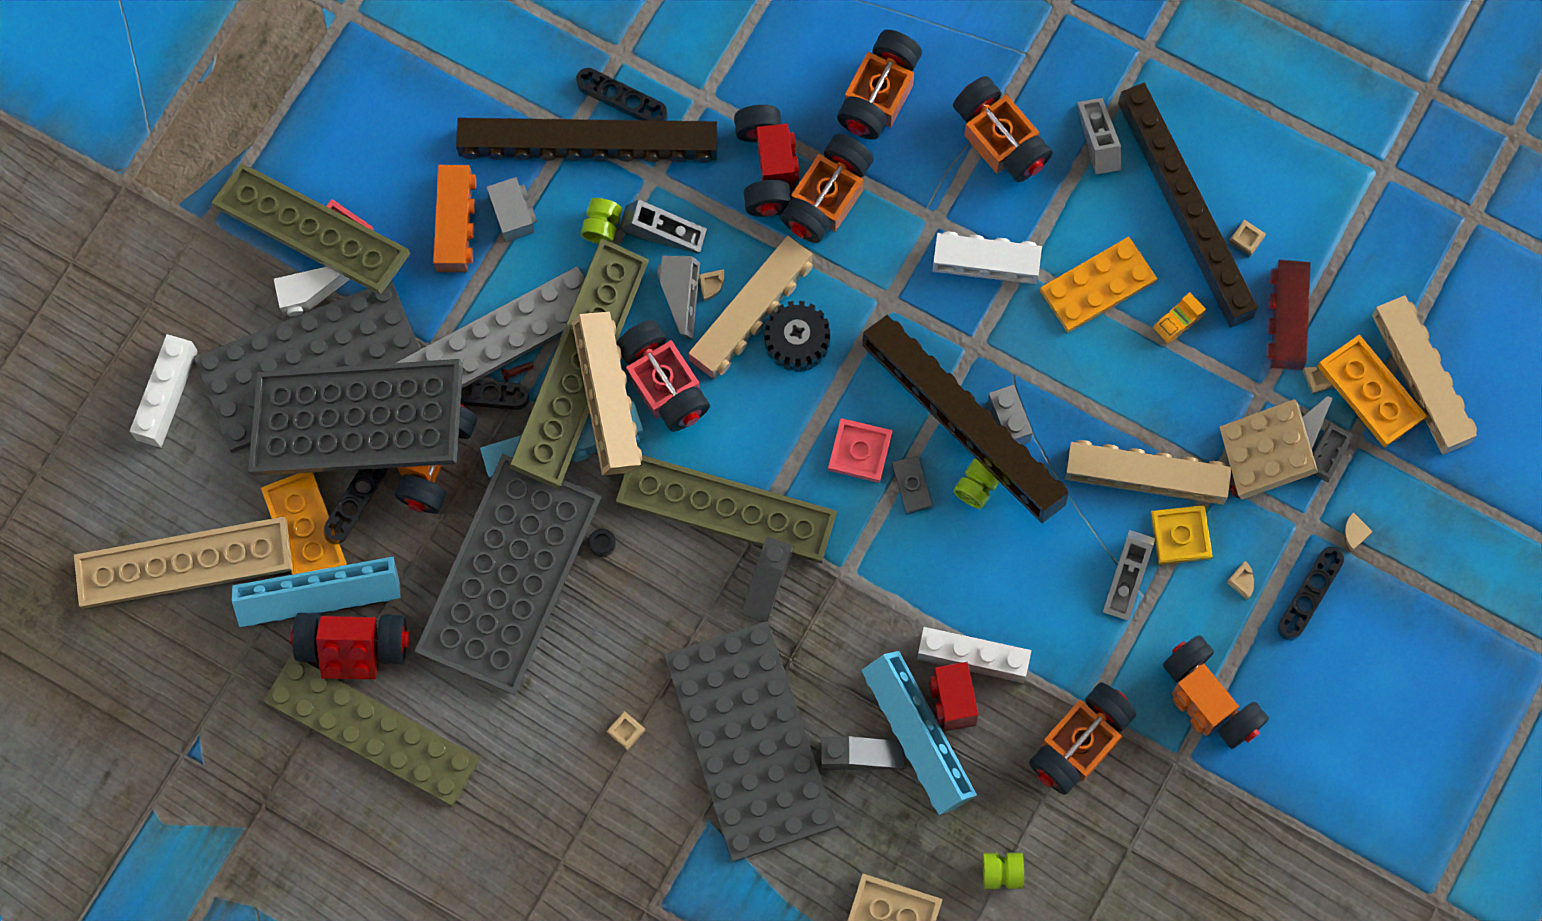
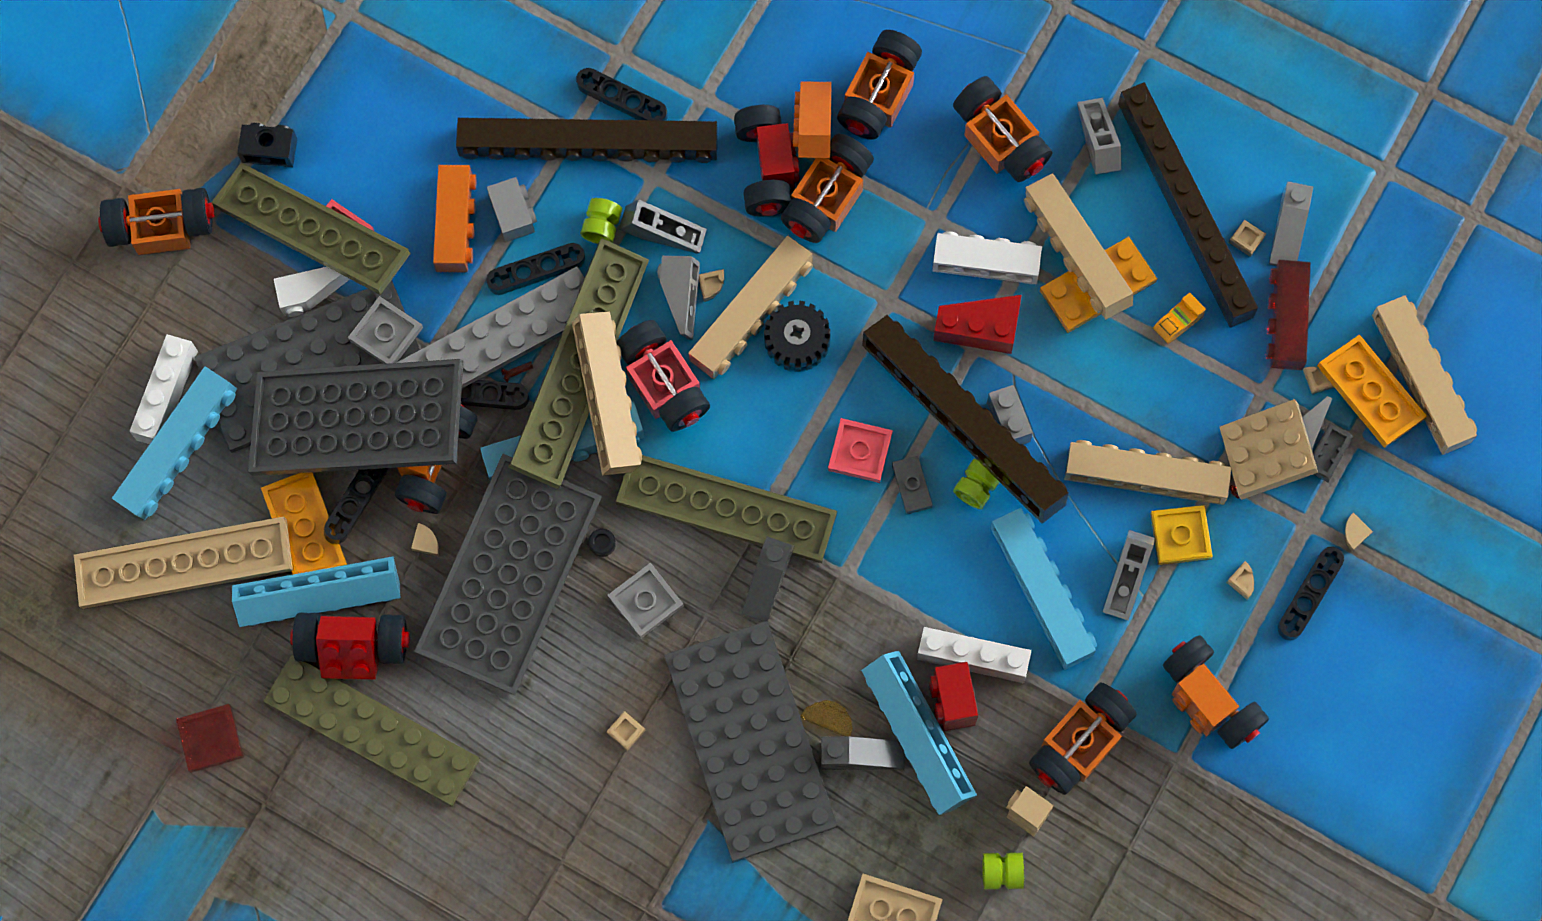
none -> brick [98,188,214,255]
none -> medium azure brick [112,366,237,520]
none -> clear red plate [176,704,244,773]
none -> black brick [237,123,297,167]
none -> light grey plate [348,296,423,364]
none -> tan tile [411,523,439,556]
none -> black beam [486,243,585,295]
none -> light grey plate [608,562,684,639]
none -> orange brick [793,81,832,158]
none -> clear yellow tile [800,700,853,737]
none -> red wedge [933,295,1022,354]
none -> medium azure brick [991,508,1097,670]
none -> tan brick [1006,786,1054,837]
none -> tan brick [1024,173,1133,320]
none -> light grey slope [1269,181,1313,270]

